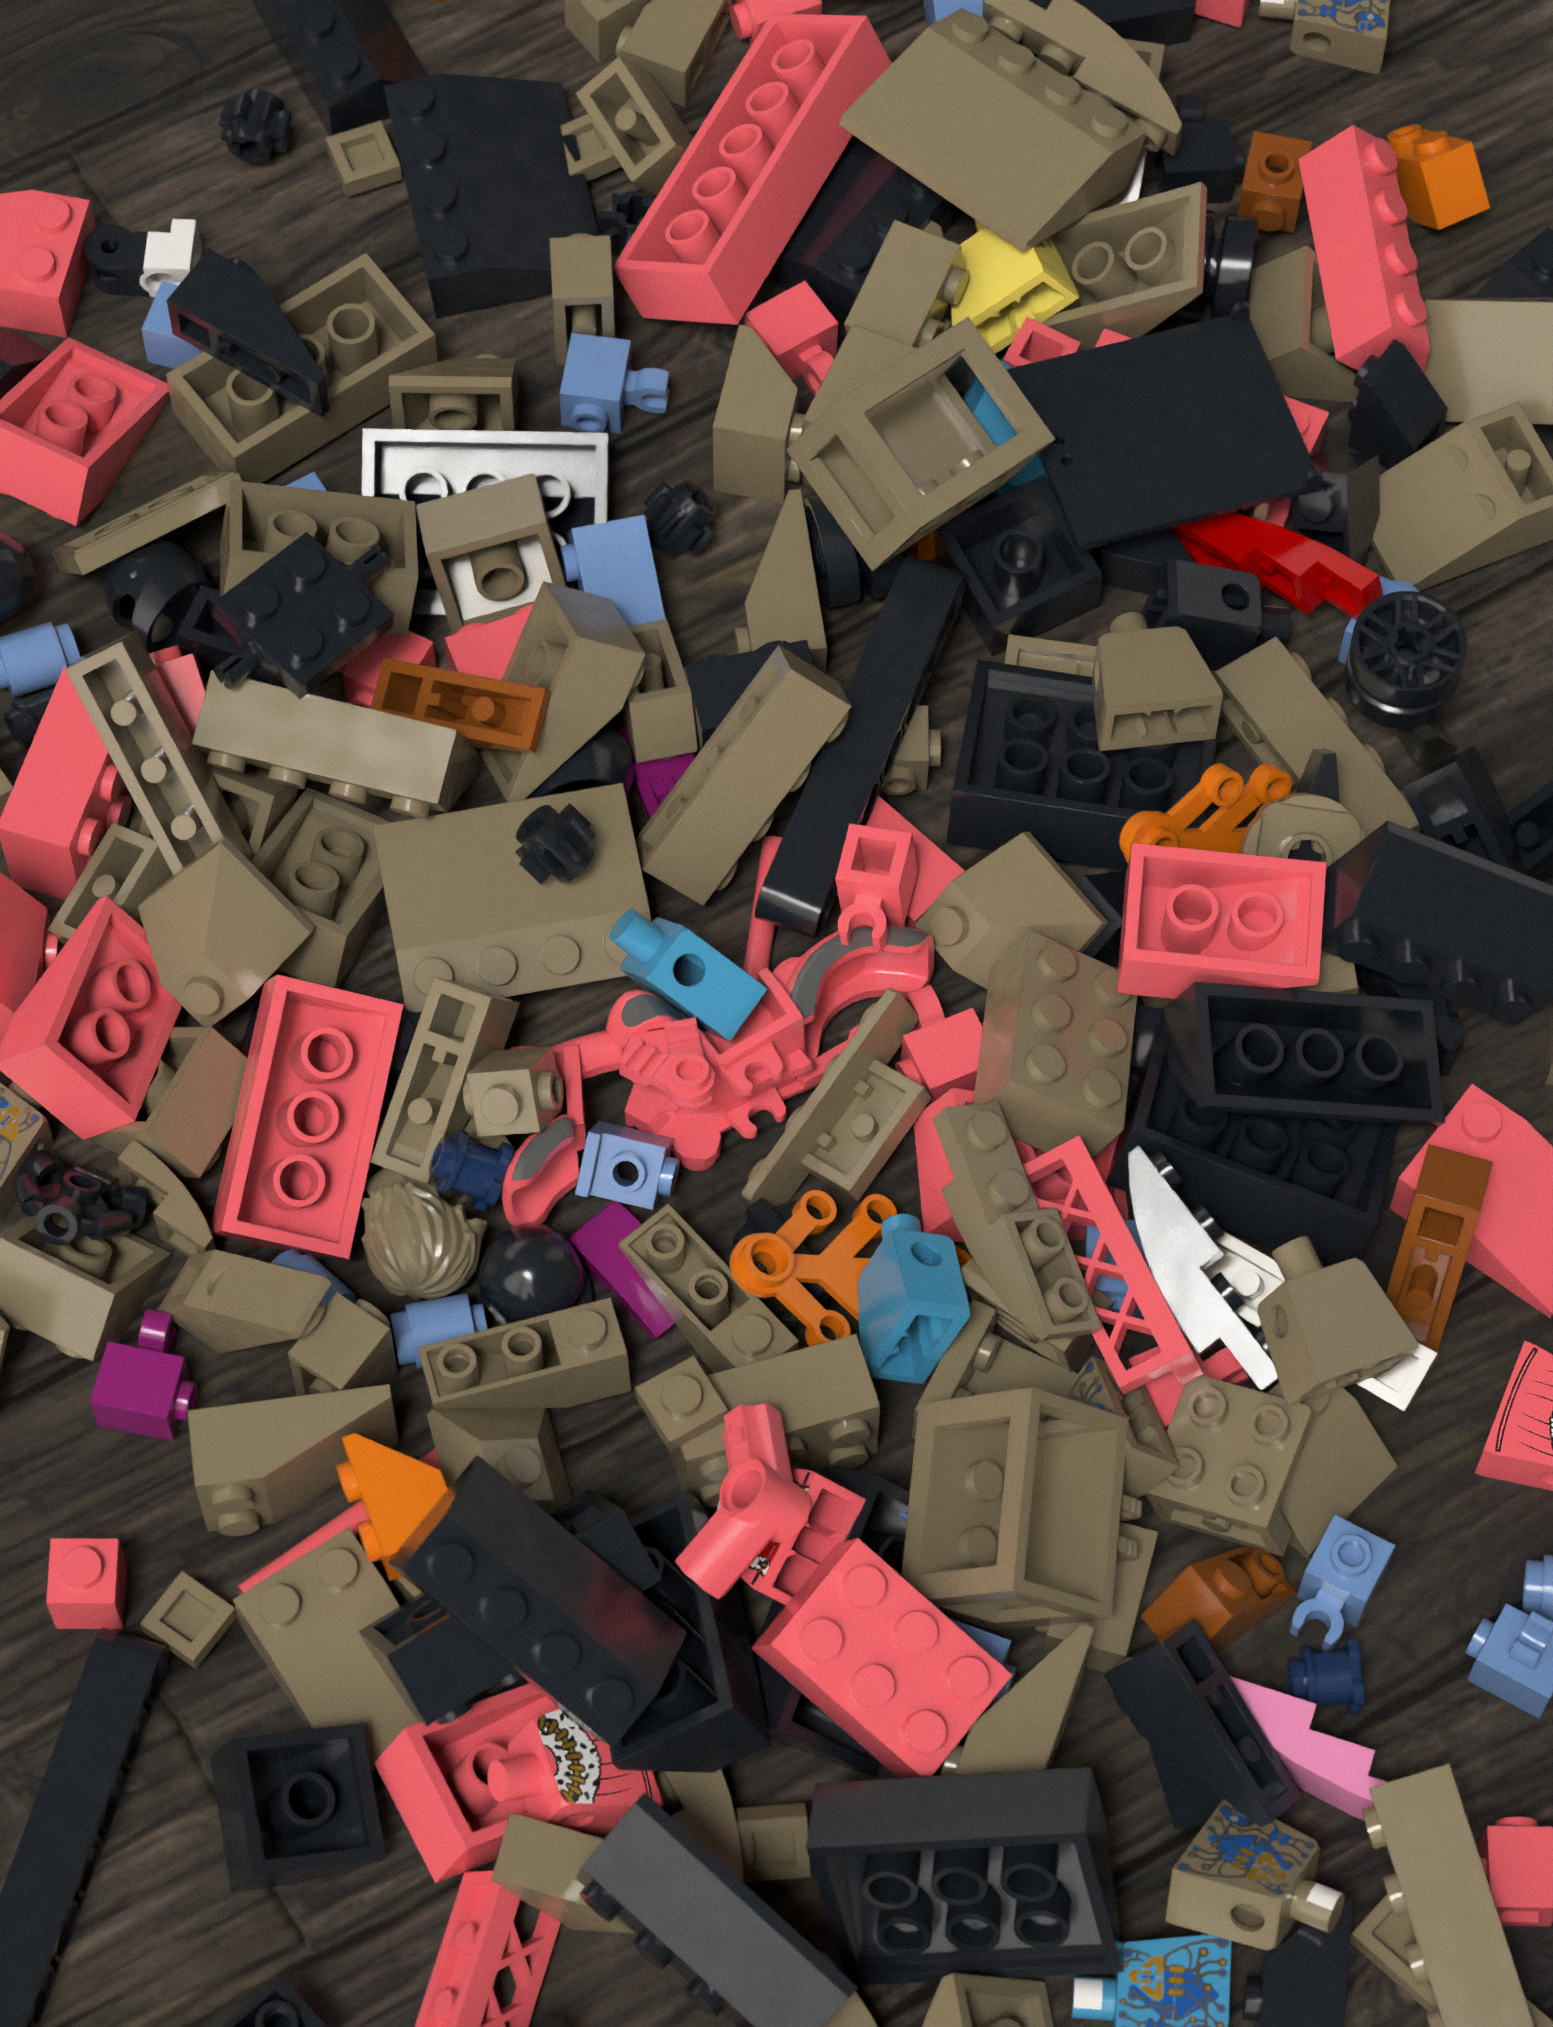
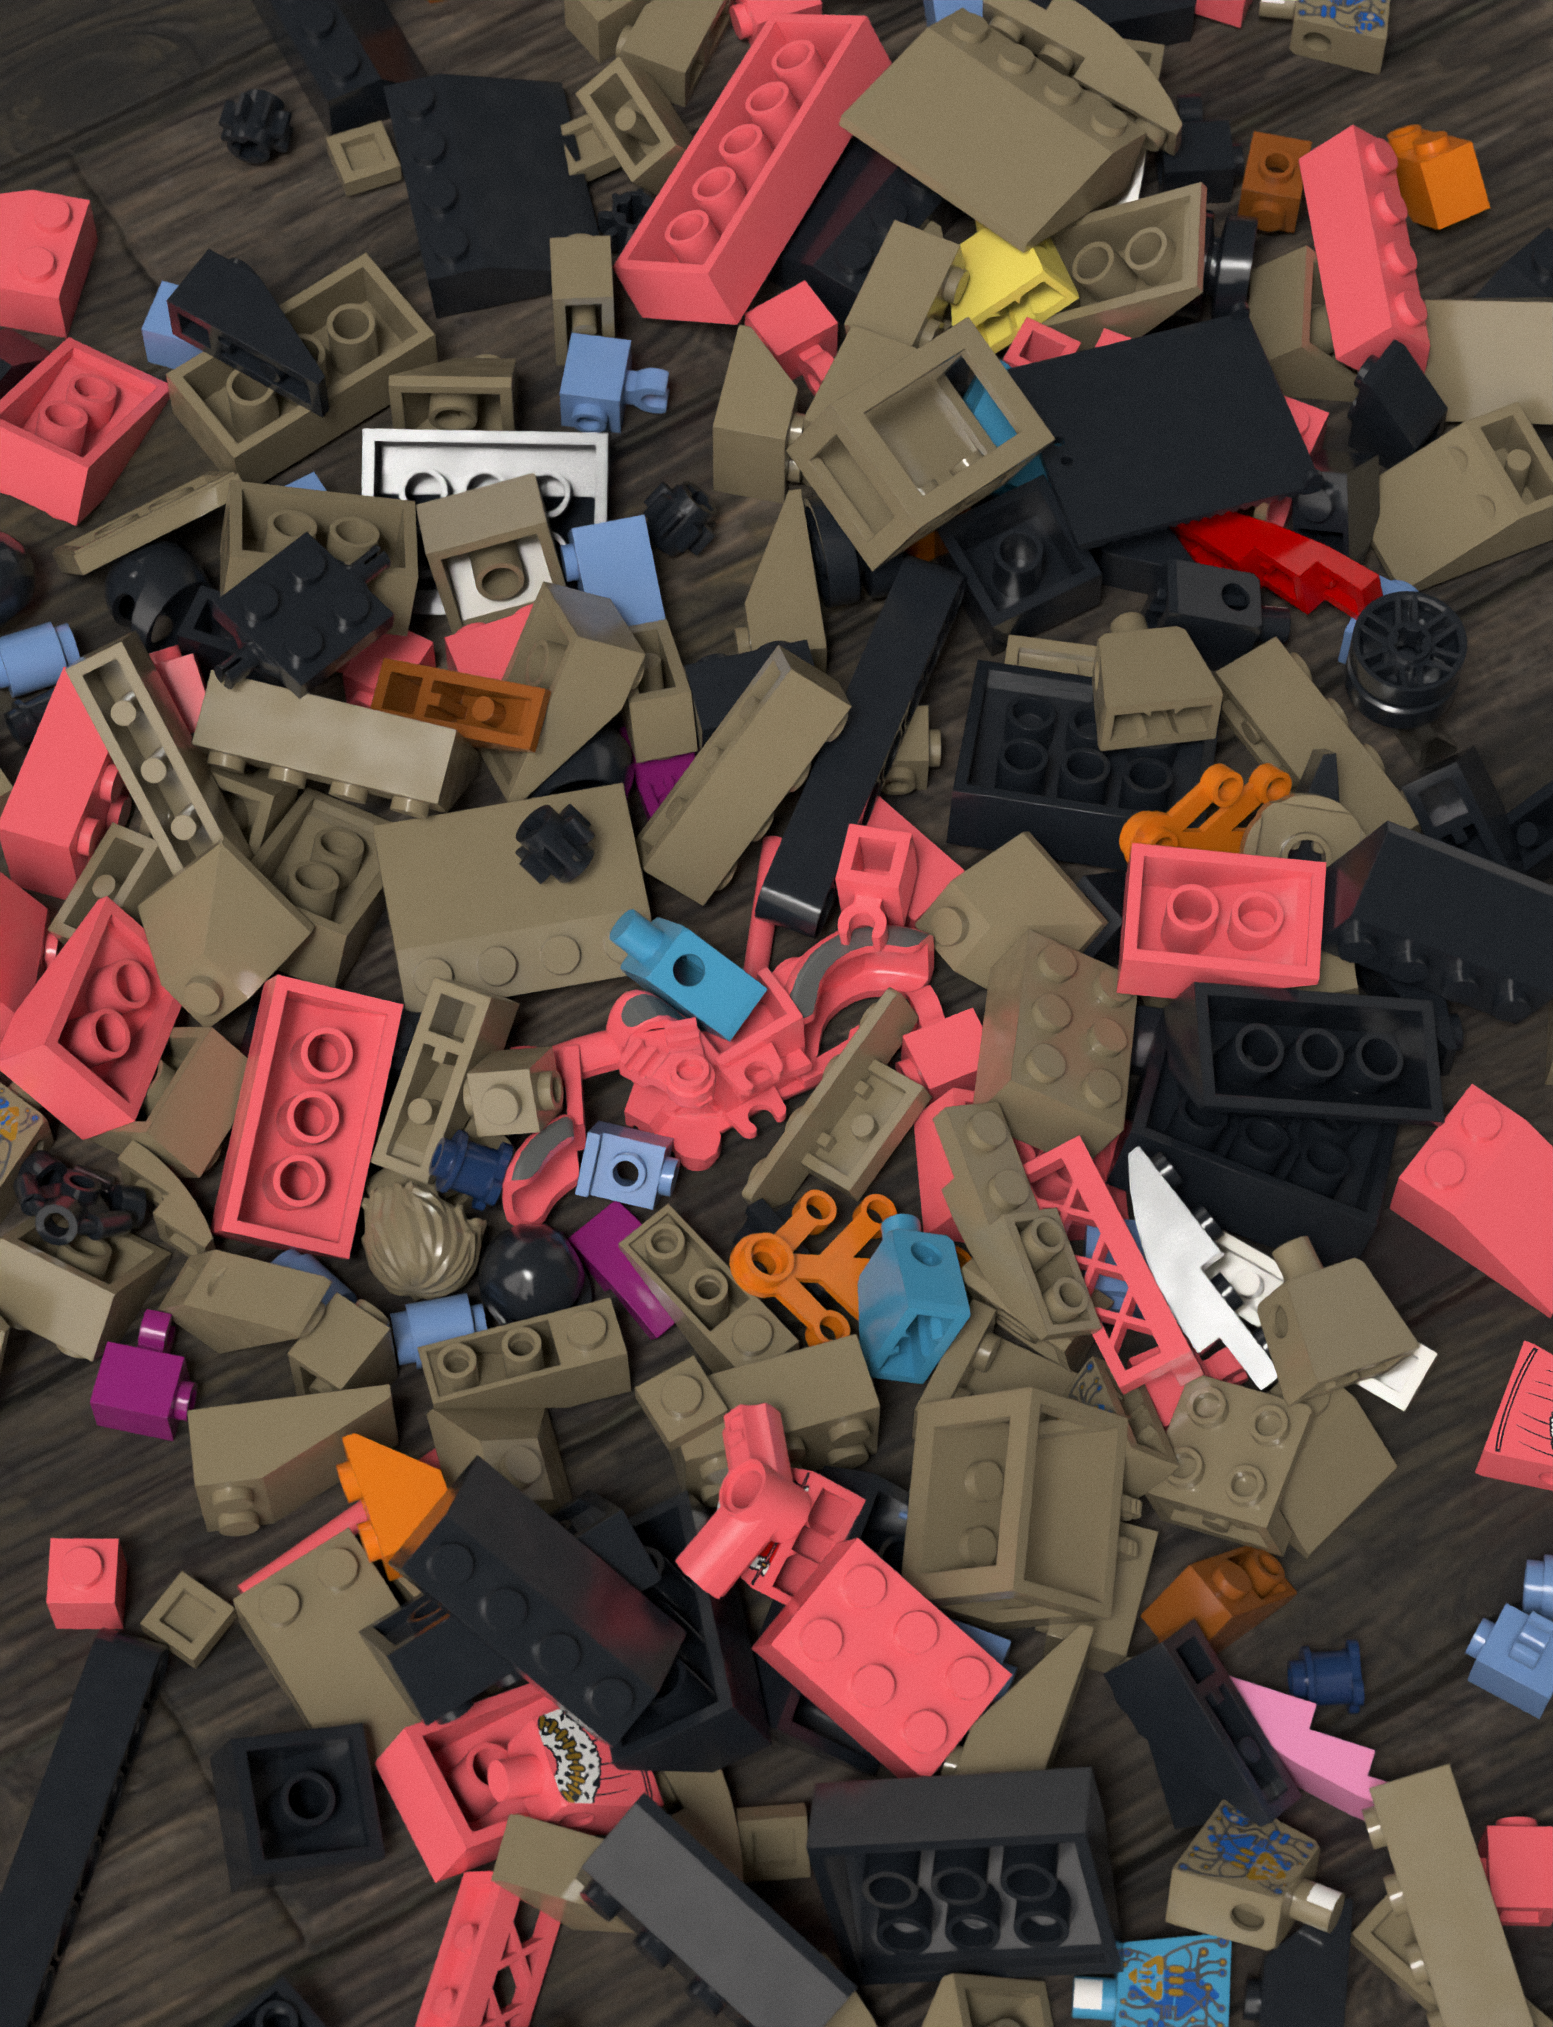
leg [84,219,203,297] -> none
medium blue brick [1289,1515,1396,1651] -> none
dark orange slope [1385,1144,1493,1353] -> none

